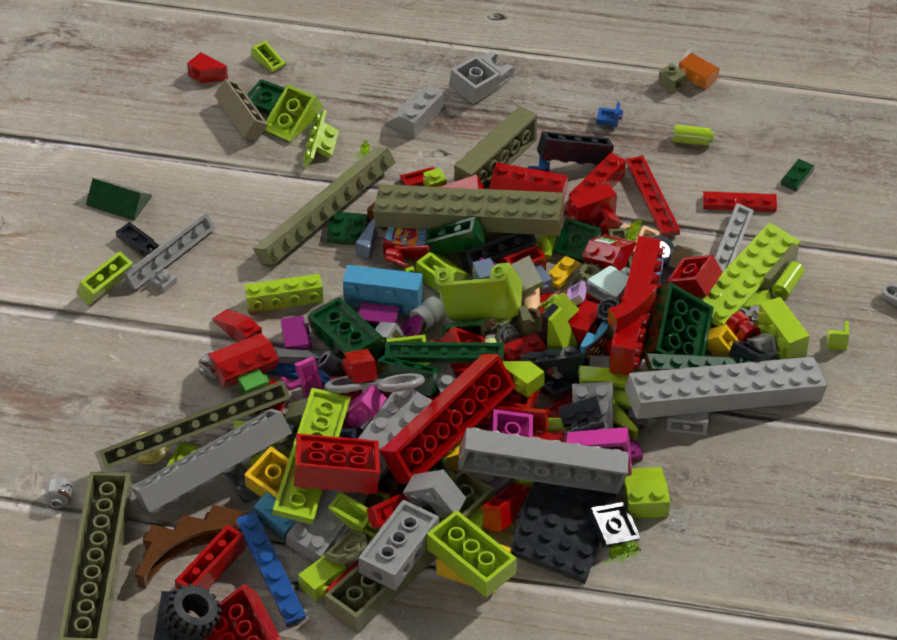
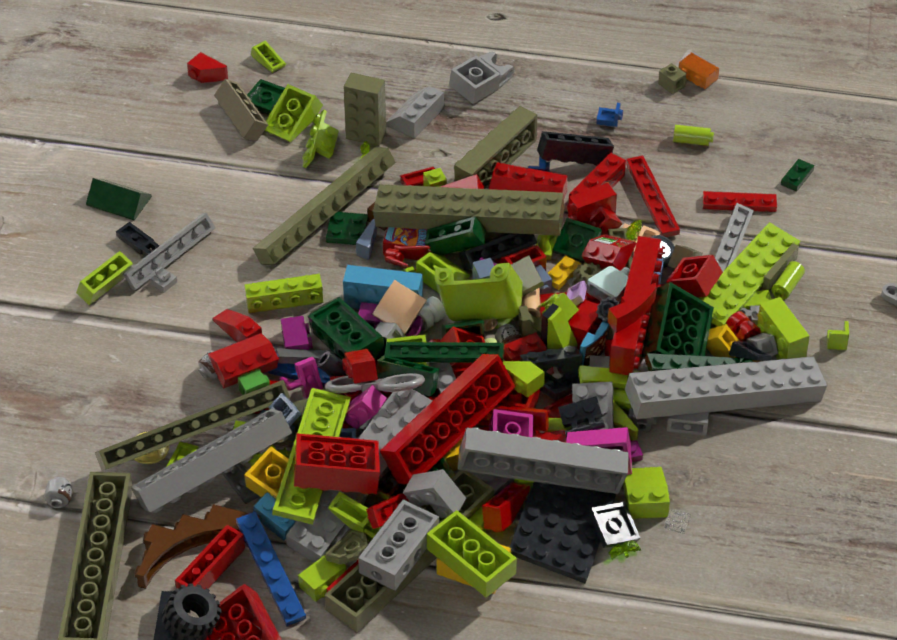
none -> sand blue slope [268,393,302,427]
none -> olive brick [344,72,386,146]
none -> light nougat slope [373,280,427,335]

